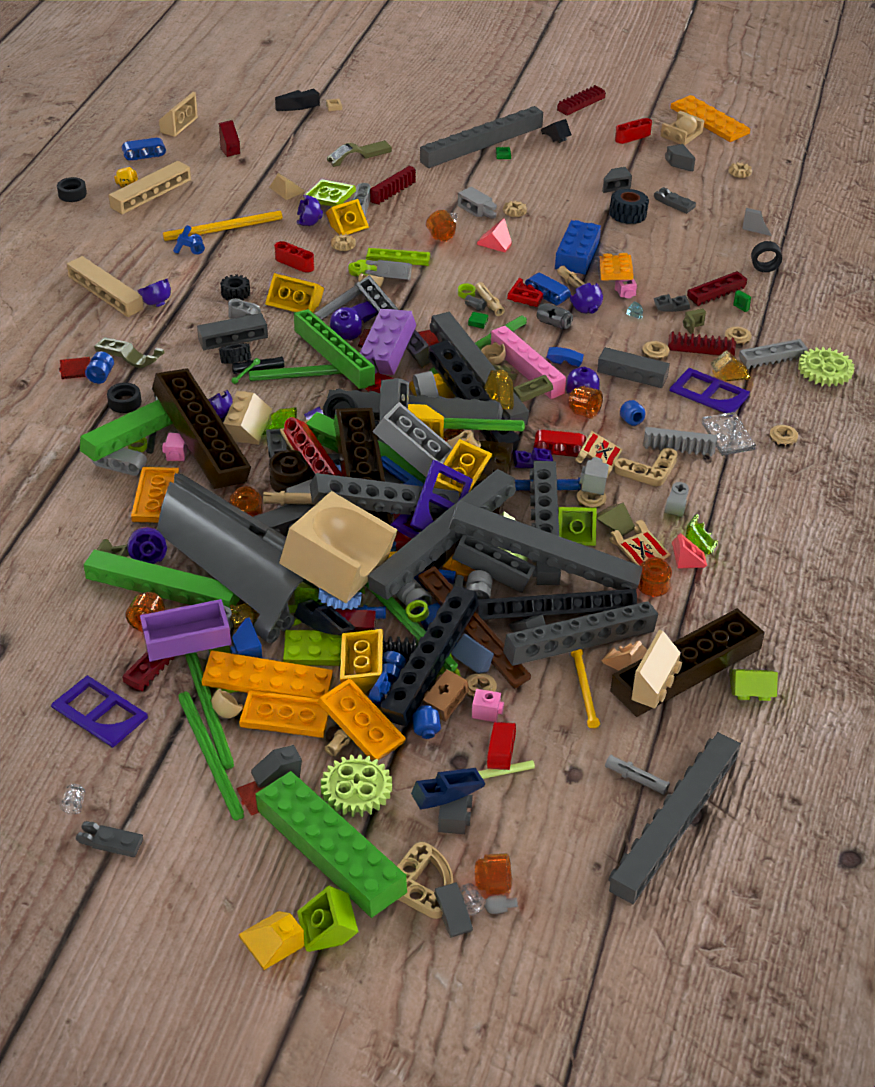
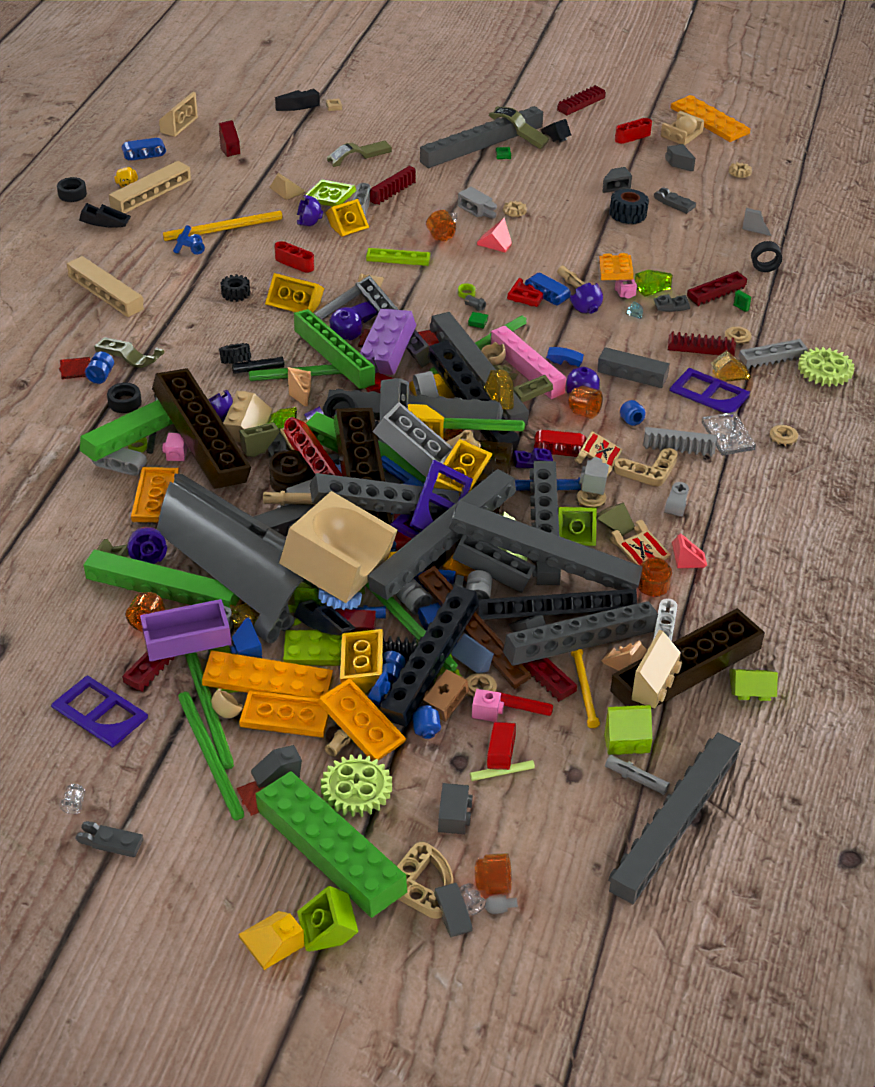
dark purple cylinder [137,279,171,307] -> none
dark grey brick [197,313,268,351] -> none
light grey piece [228,298,261,319] -> none
clear orange piece [229,486,263,517] -> none
bright green hinge [231,358,260,384] -> none
tan gear [331,234,356,251] -> none
lime plate [348,260,377,277] -> none
light grey hinge [365,260,412,281] -> none
lime piece [406,600,429,622] -> none
dark blue slope [411,768,486,810] -> none
tan pin [475,282,505,316] -> none
dark grey piece [536,303,573,329] -> none
blue brick [555,220,601,274] -> none
tan gear [642,341,669,360] -> none
olive bracket [683,308,706,334] -> none
clear neon green slope [685,514,719,555] -> none
none -> black slope [79,203,131,228]
none -> olive slope [239,422,280,457]
none -> light nougat slope [288,367,311,406]
none -> olive piece [489,106,549,149]
none -> red axle [495,691,553,716]
none -> dark red gear [522,658,577,702]
none -> lime slope [604,705,653,755]
none -> clear neon green slope [635,270,673,297]
none -> white beam [653,599,677,641]

